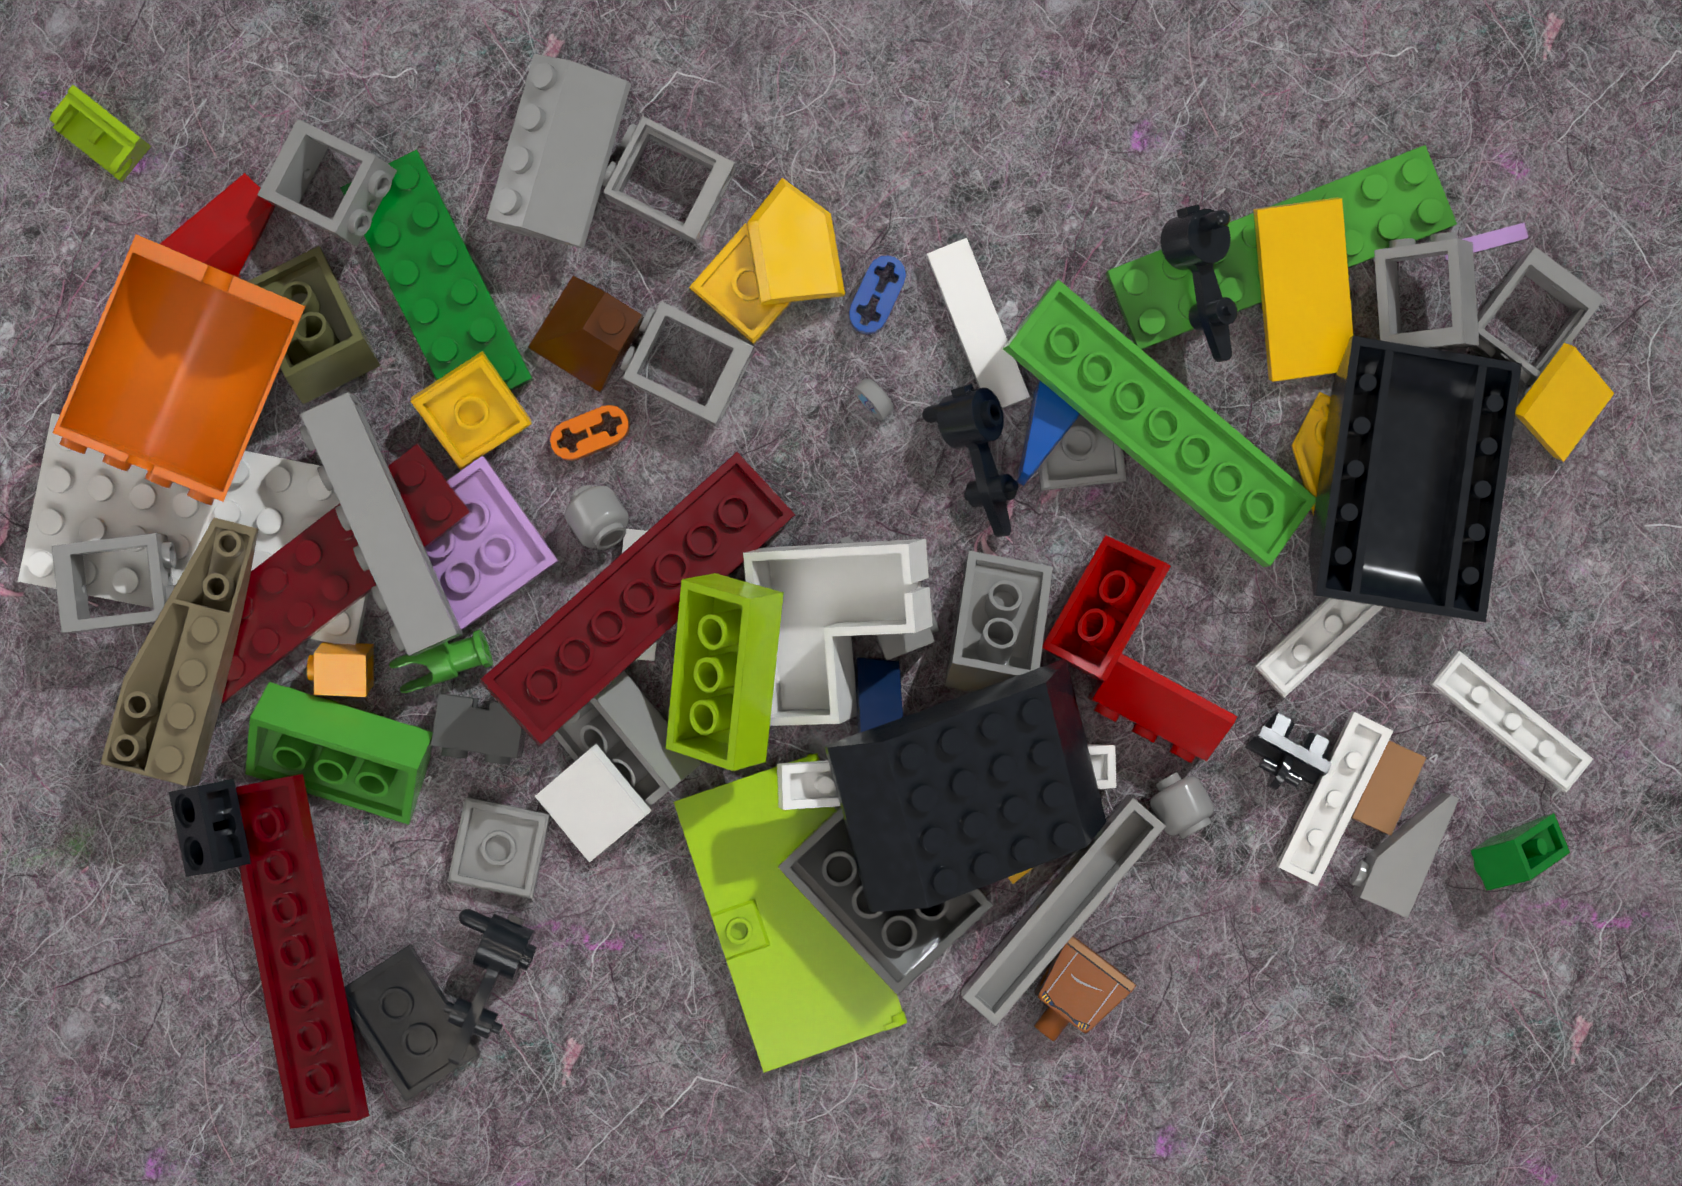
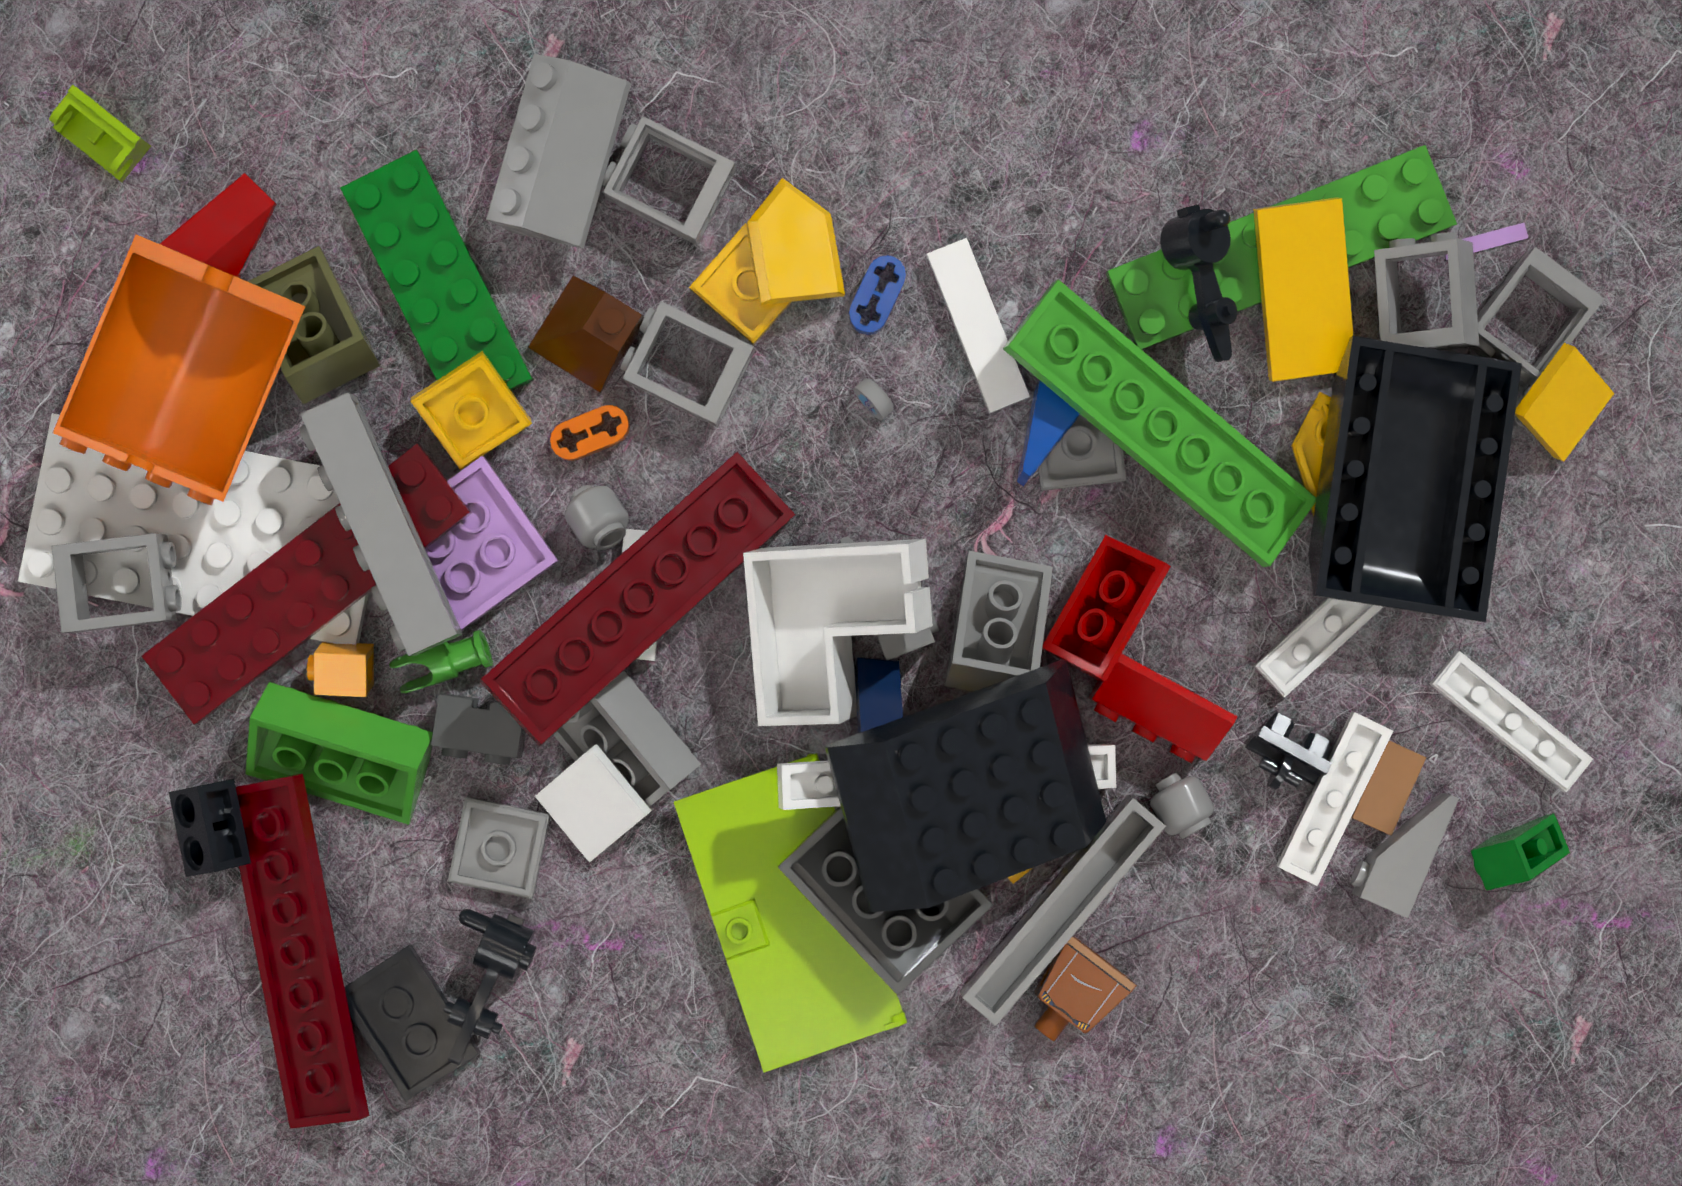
dark tan wedge [100,517,259,786] -> none
light grey window [257,119,397,247] -> none
lime brick [666,573,784,771] -> none
black piece [922,384,1019,538] -> none

